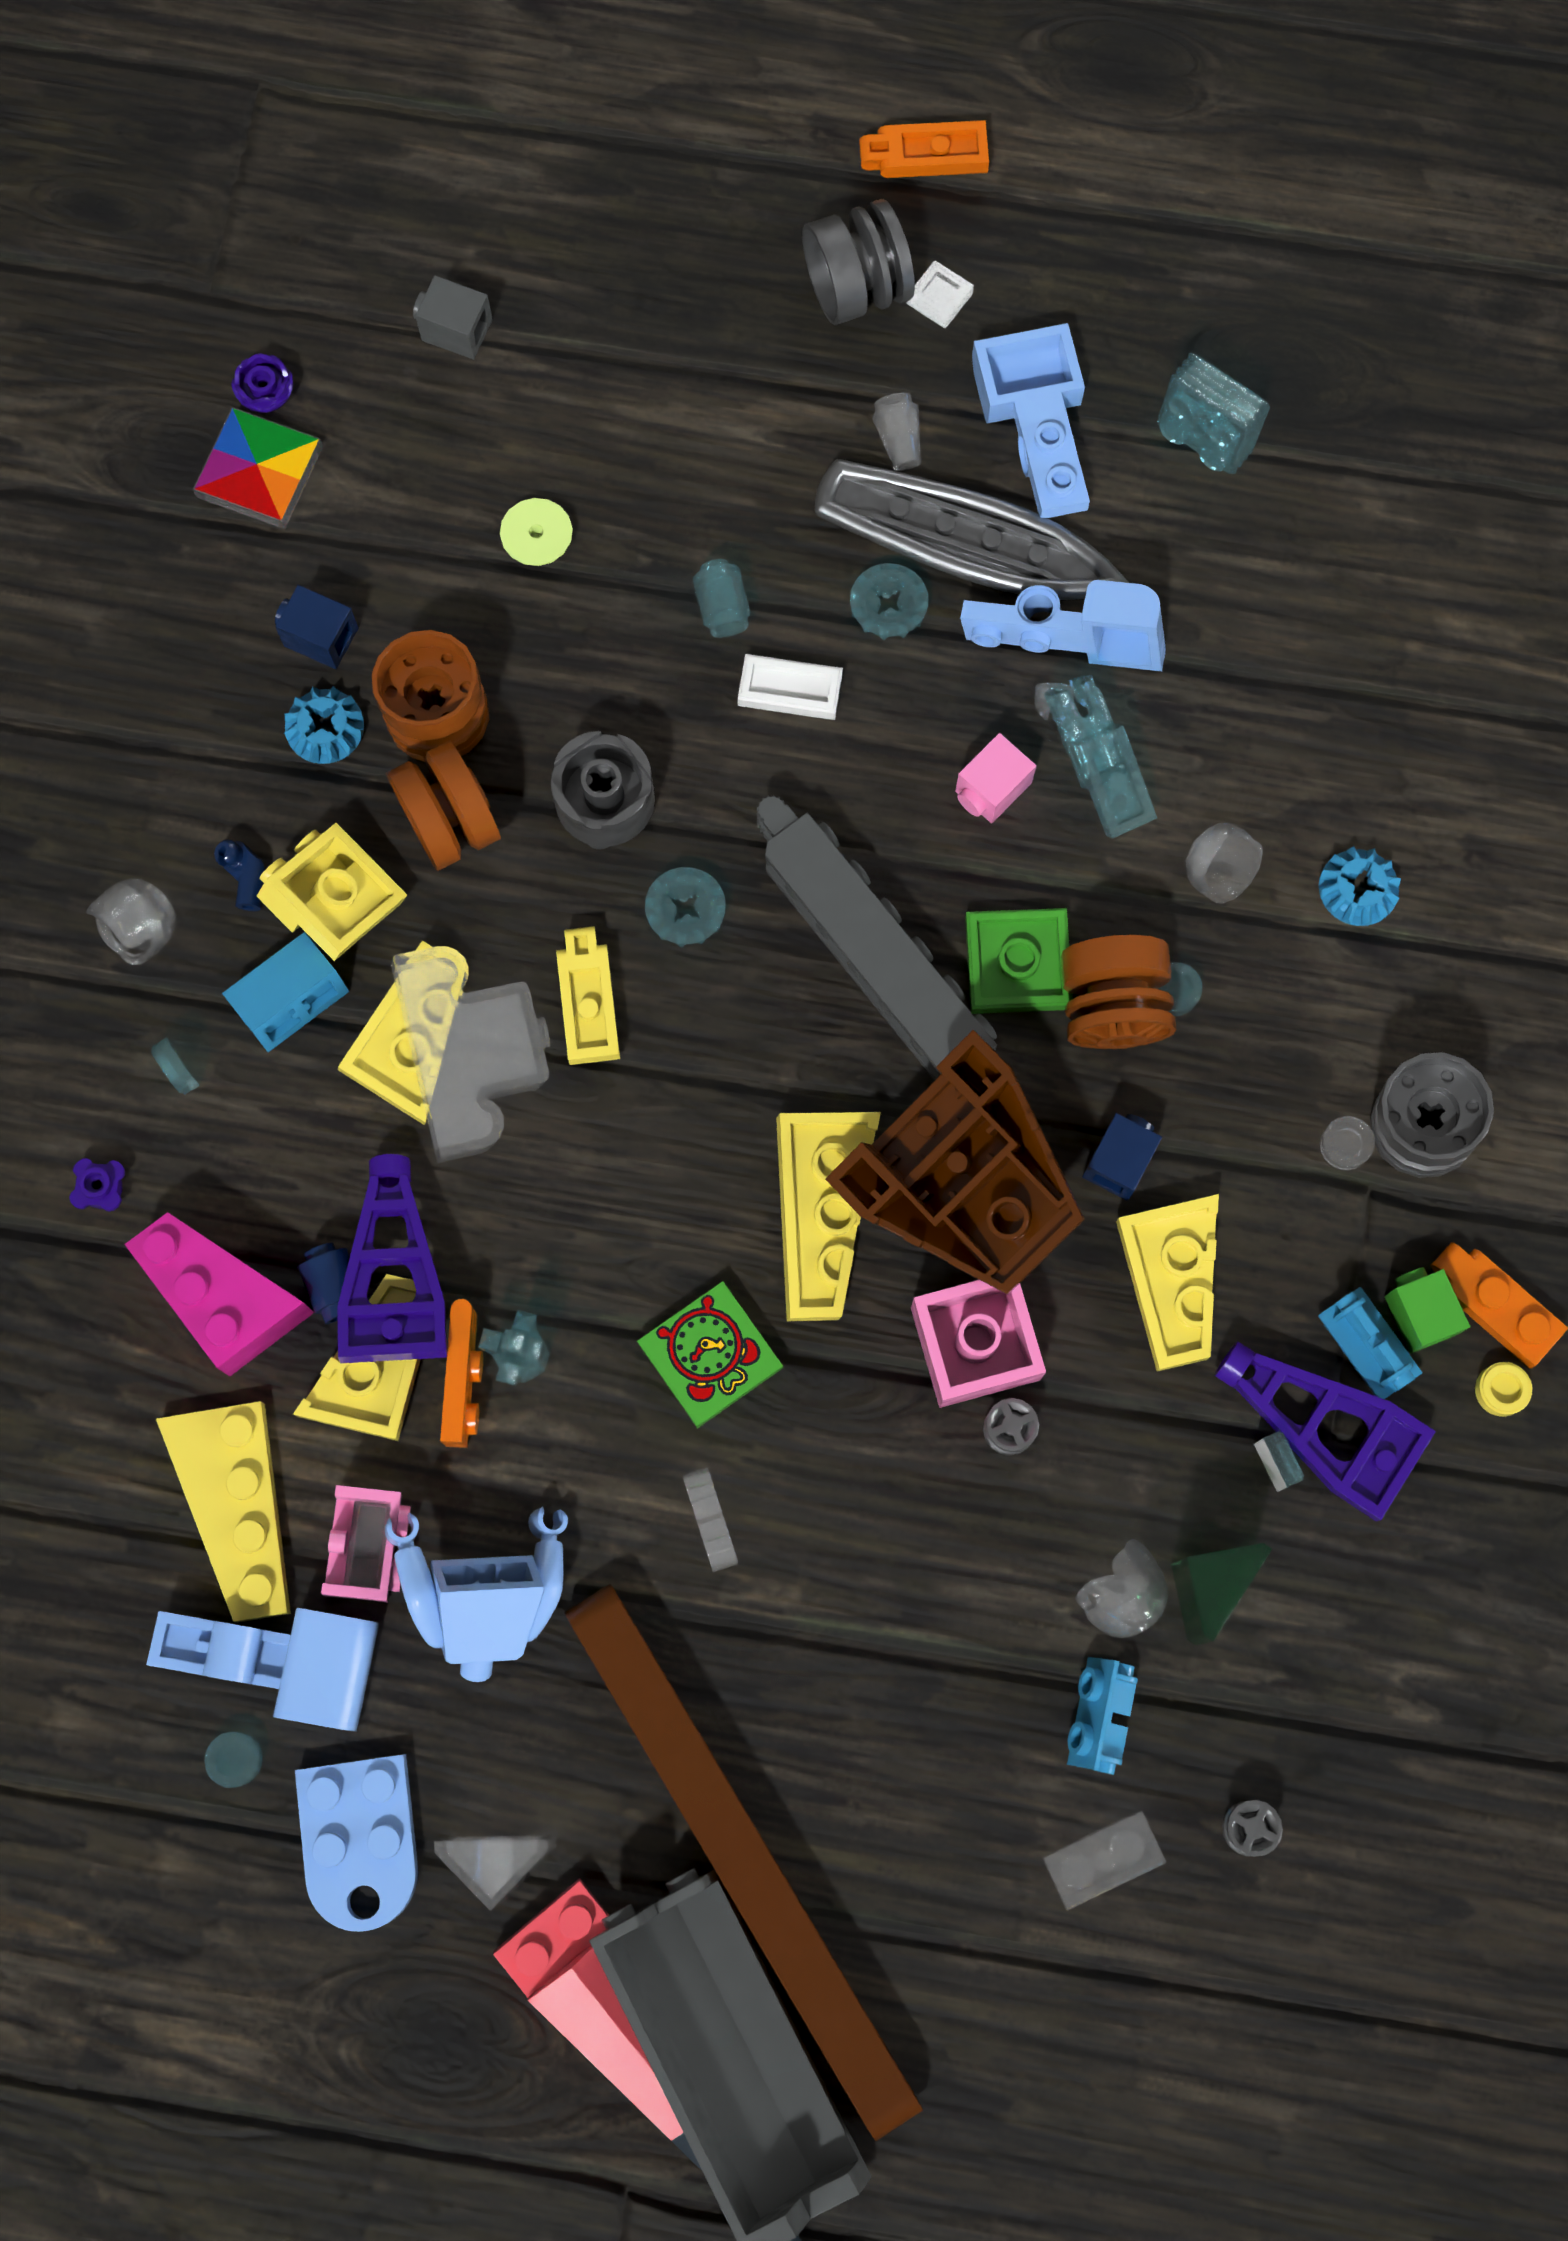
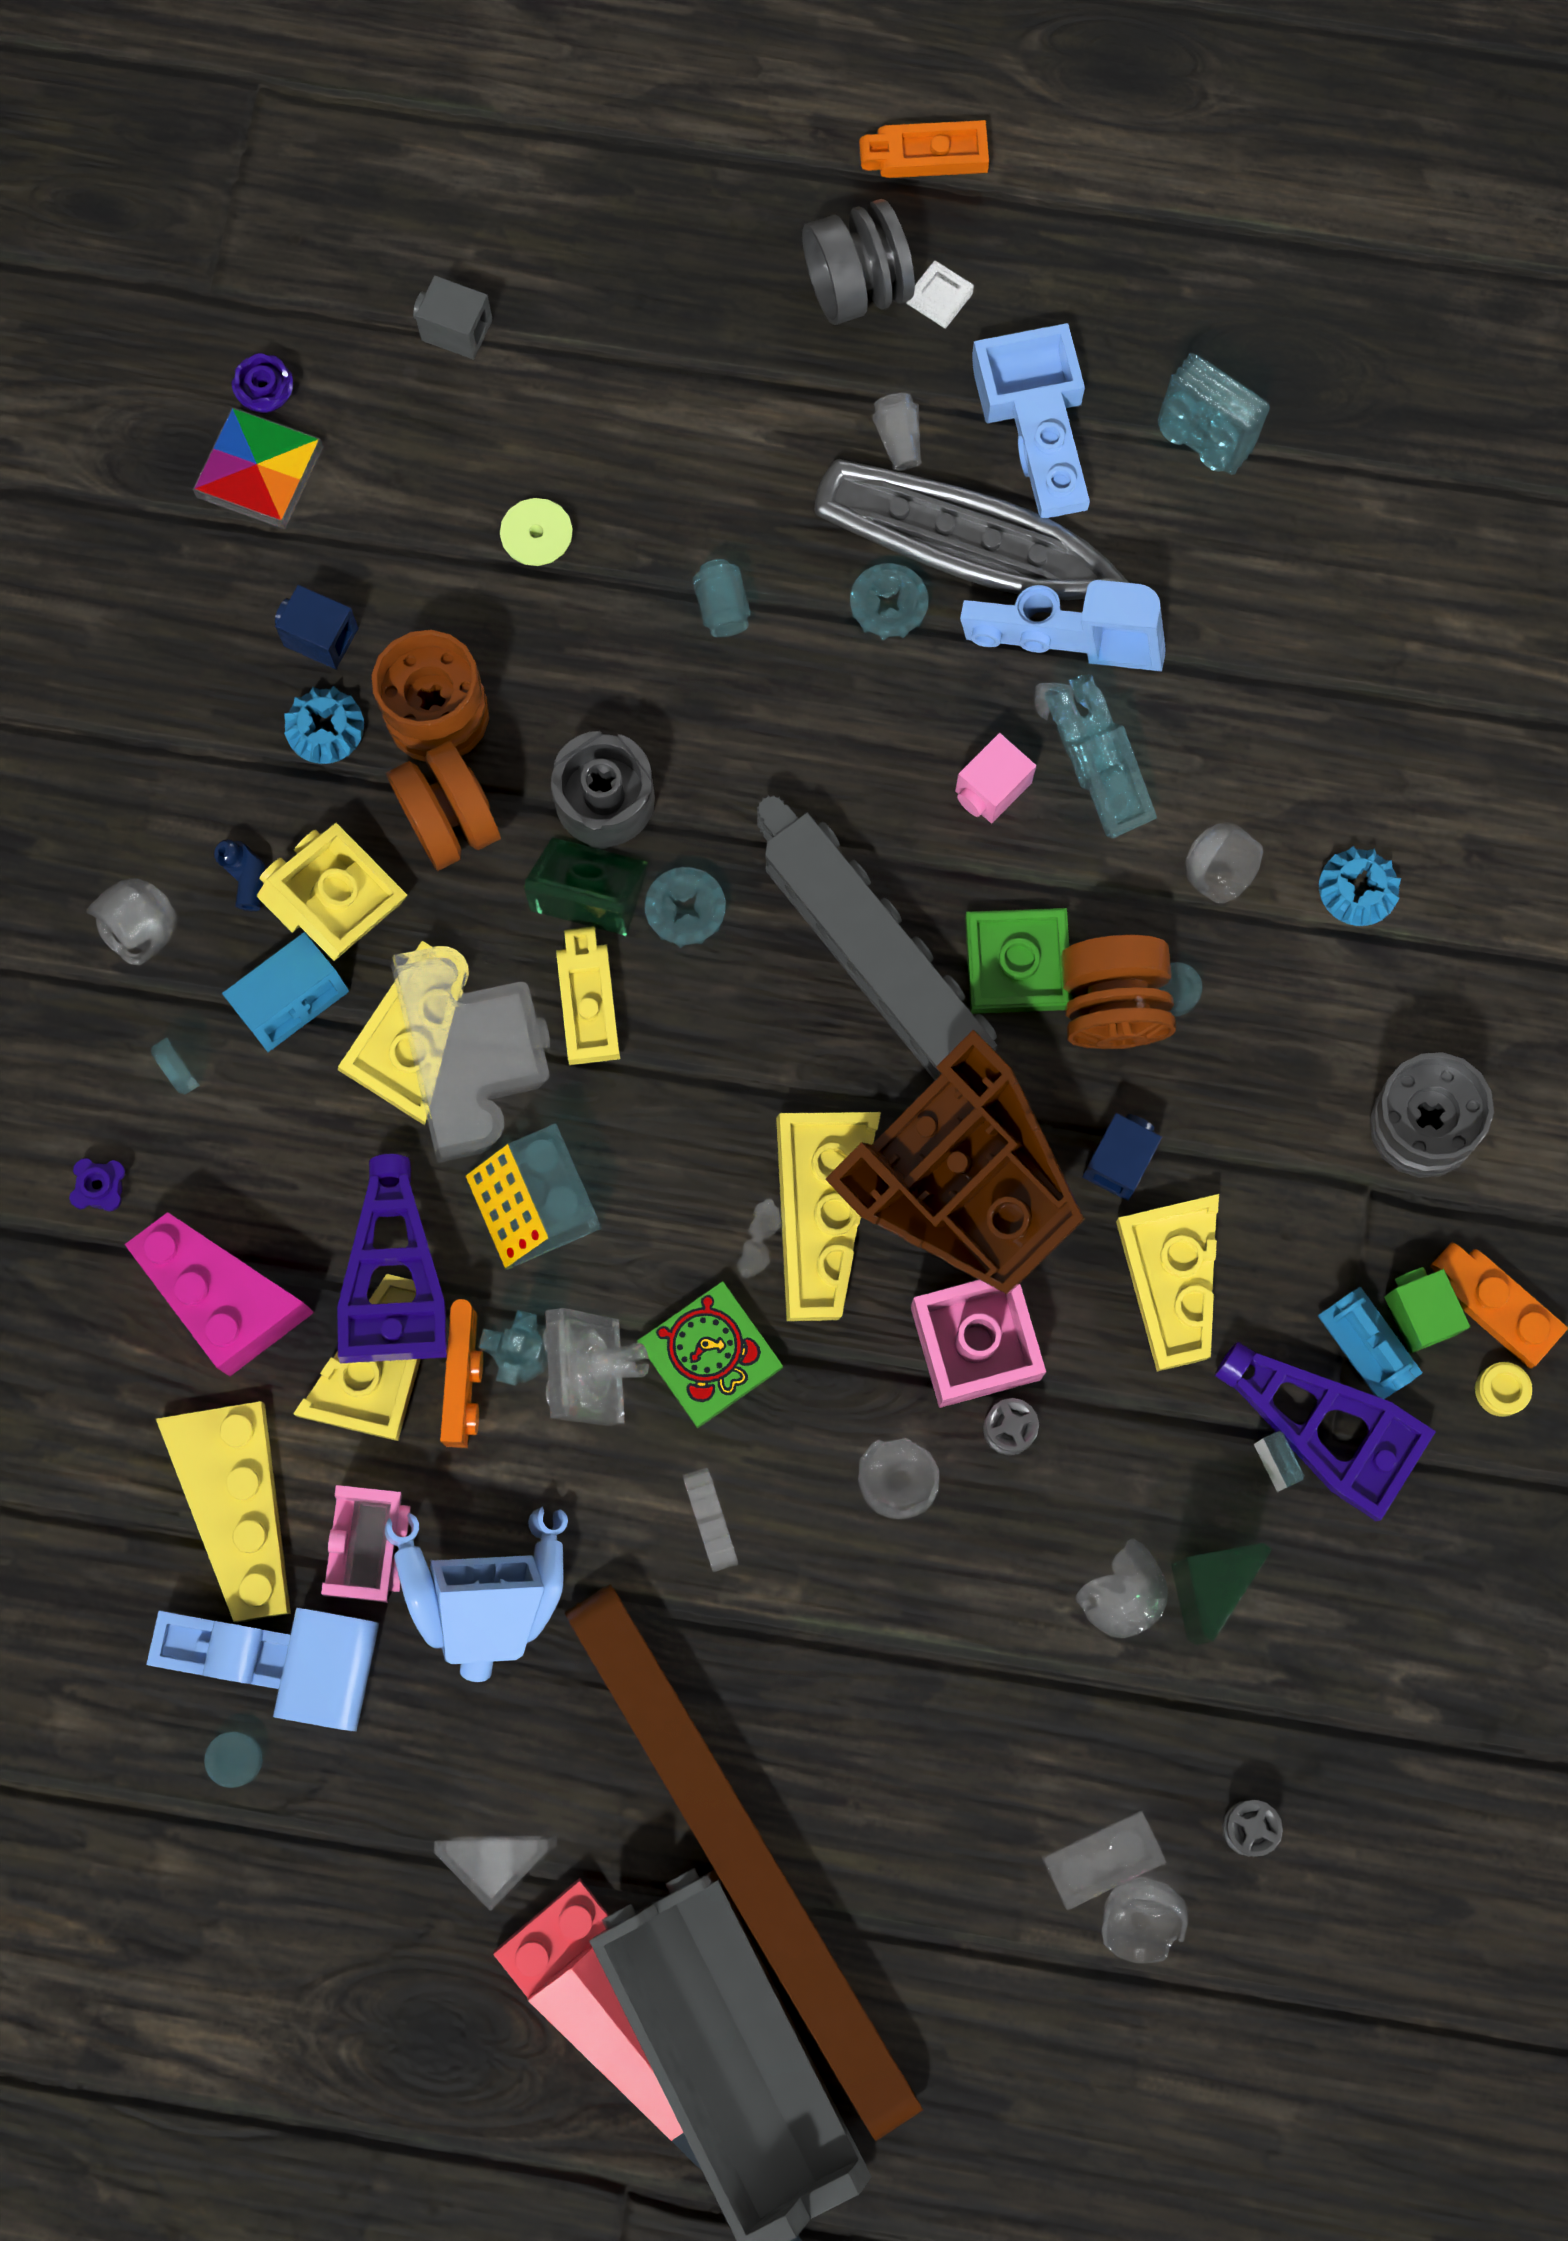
light blue plate [295,1754,418,1932] -> none
dark blue brick [297,1242,350,1324] -> none
white tile [738,654,843,720] -> none
dark azure hinge [1067,1657,1138,1775] -> none
clear tile [1320,1116,1375,1170] -> none
none -> clear light blue slope [466,1123,601,1270]
none -> clear green slope [524,837,648,936]
none -> clear plate [543,1308,649,1426]
none -> clear piece [737,1199,781,1278]
none -> clear hair [858,1437,940,1520]
none -> clear hair [1101,1877,1188,1963]

